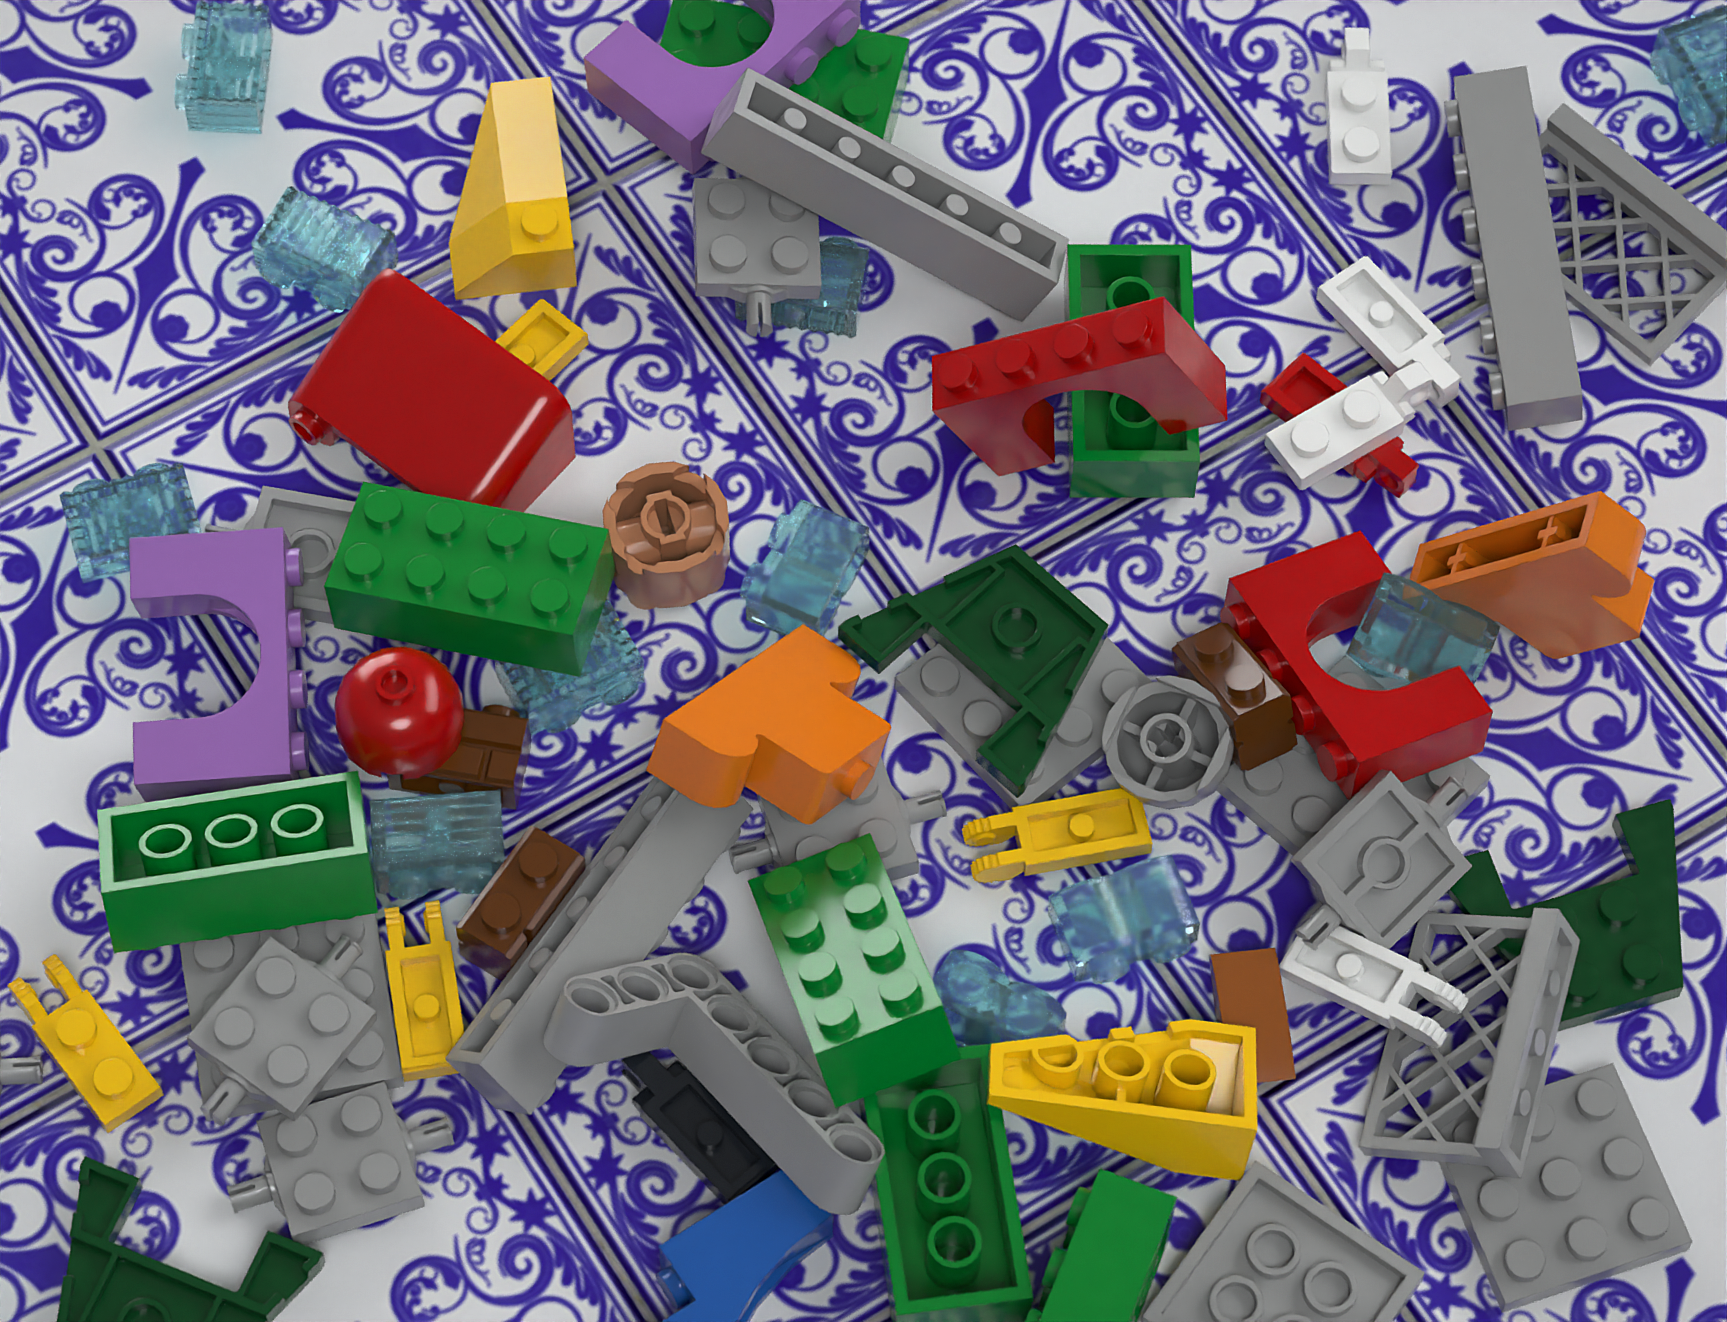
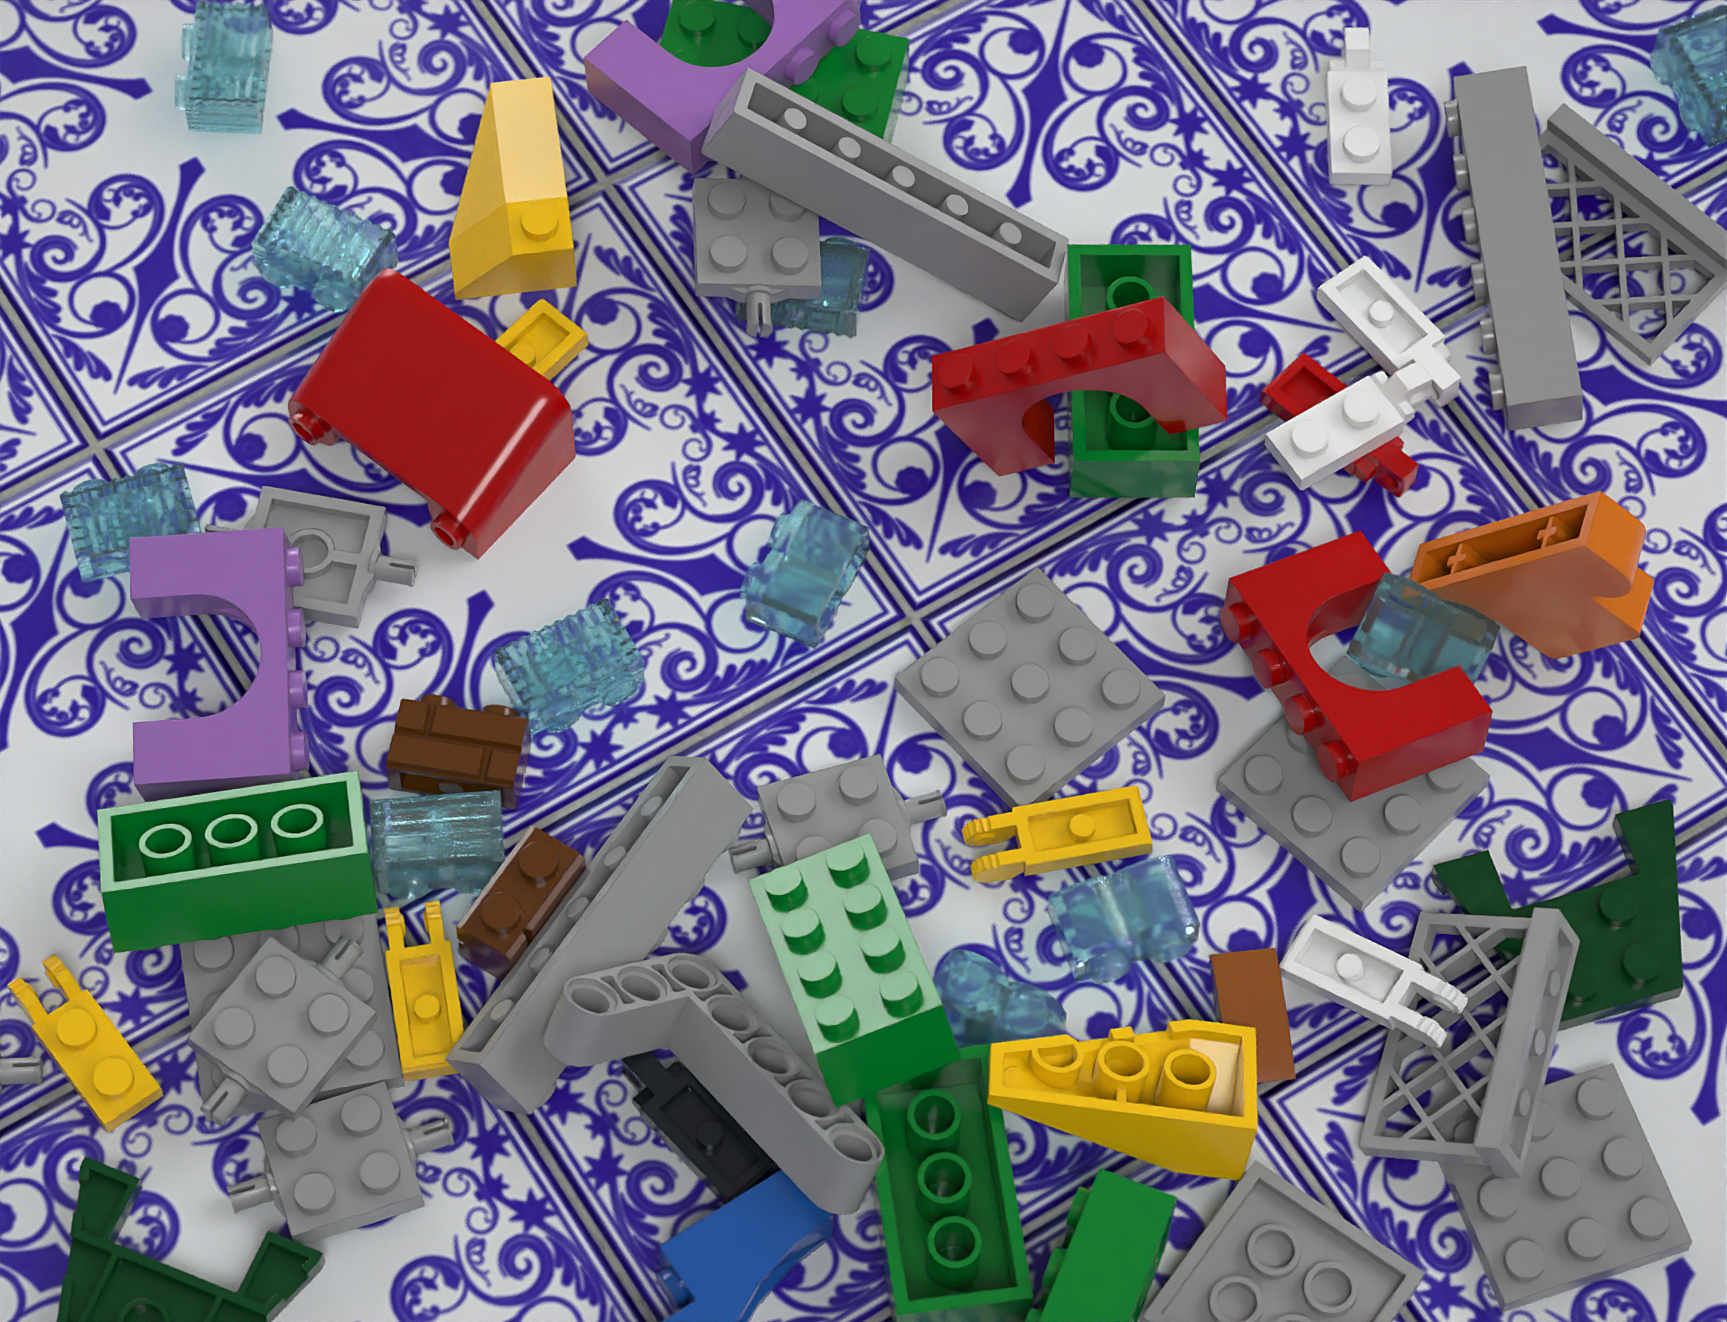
green brick [324,482,616,677] -> none
red cylinder [334,646,465,780] -> none
nougat brick [602,461,730,610] -> none
orange brick [646,624,891,824] -> none
dark green wing [838,544,1108,799] -> none
light grey cylinder [1102,675,1234,810] -> none
reddish brown brick [1172,622,1298,771] -> none
light grey plate [1290,769,1472,950] -> none

